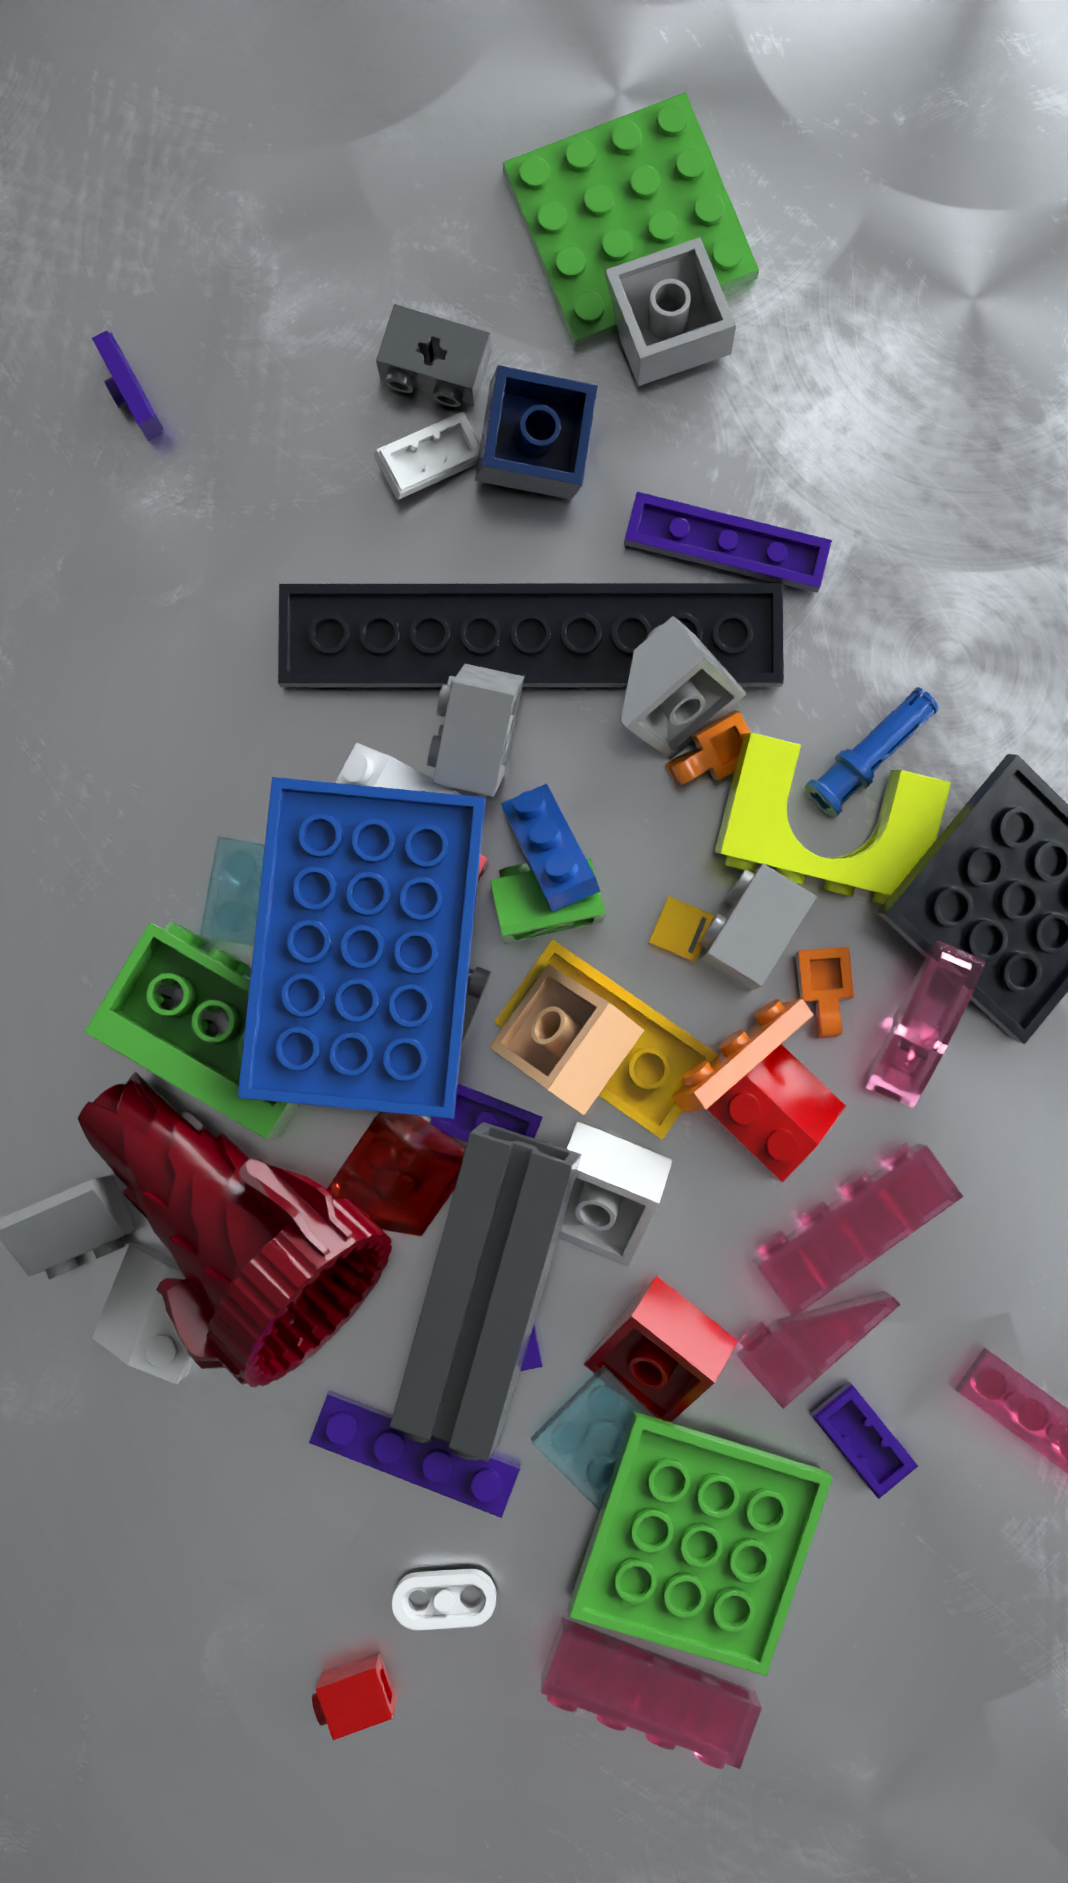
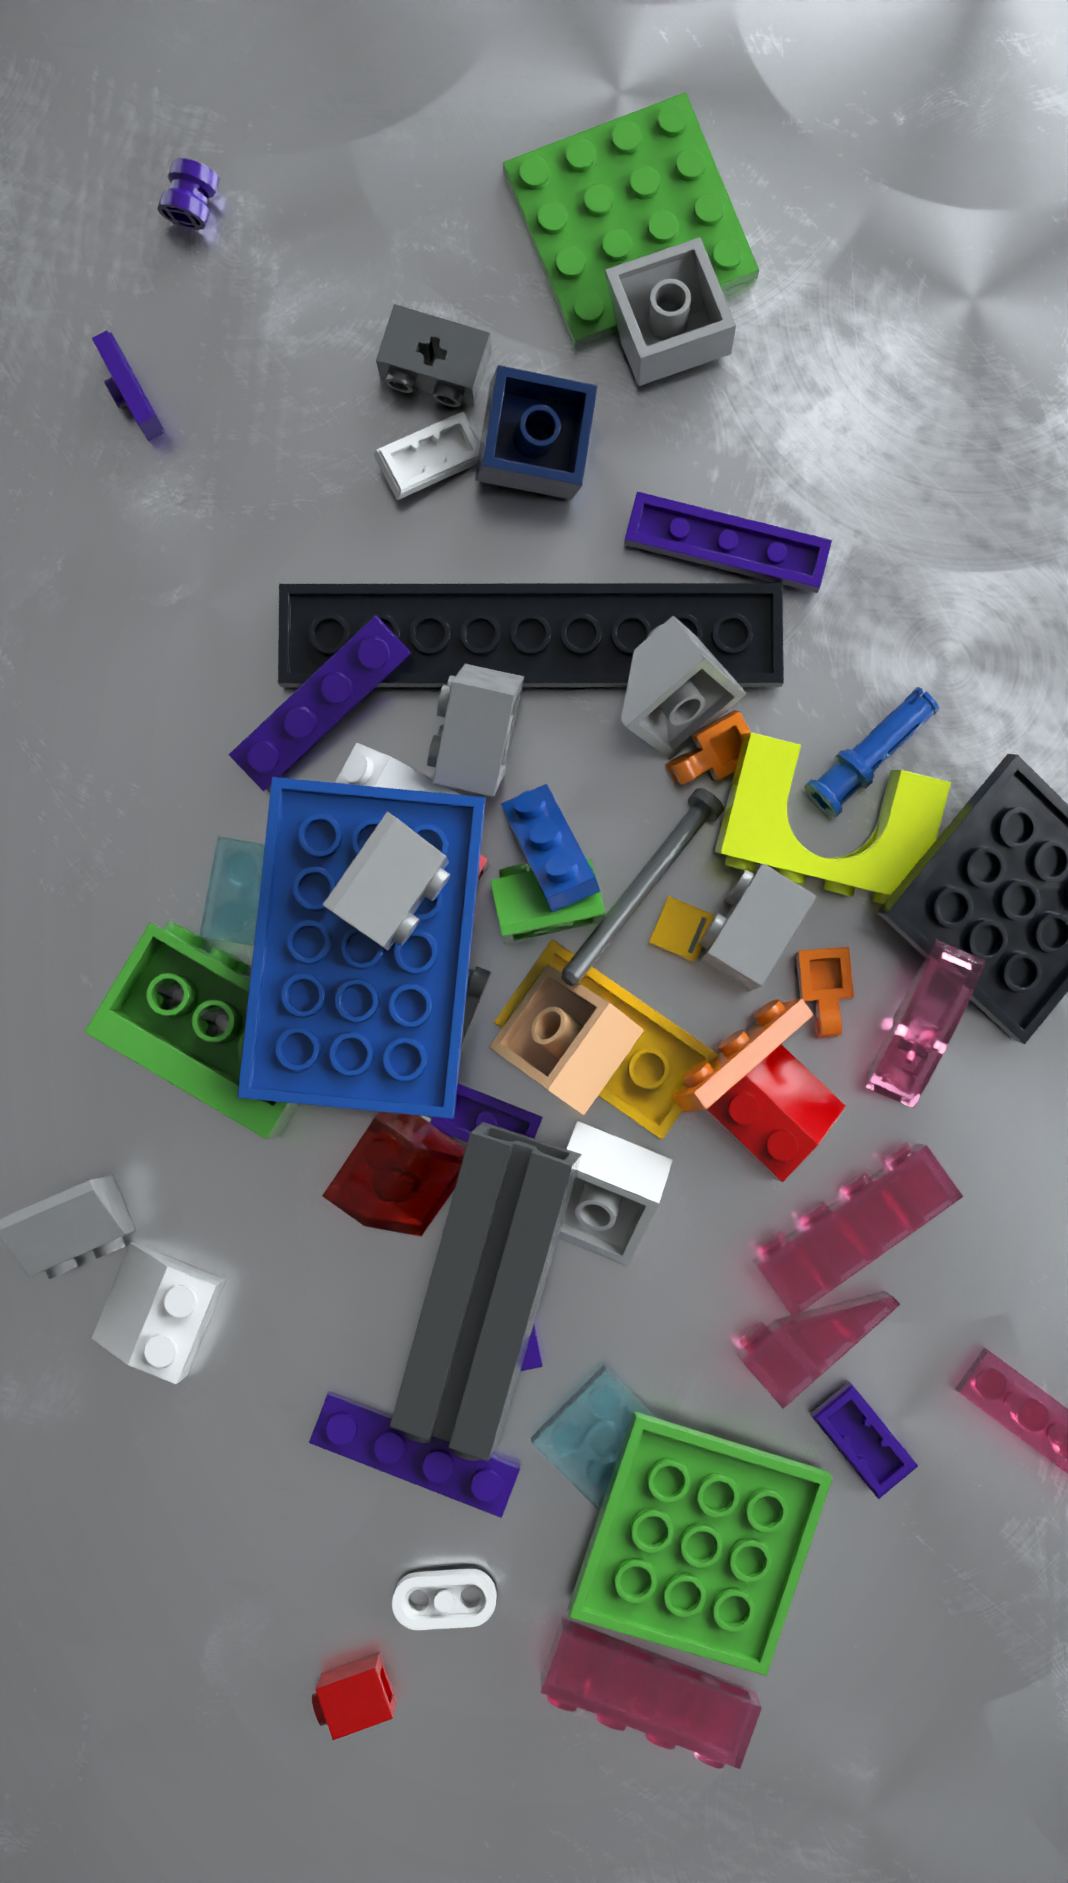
dark red cone [78,1072,392,1387] -> none
red slope [583,1276,738,1422] -> none
none -> dark purple wheel [157,158,220,230]
none -> dark purple plate [228,615,411,792]
none -> light grey slope [323,812,451,951]
none -> dark grey bar [561,788,724,986]

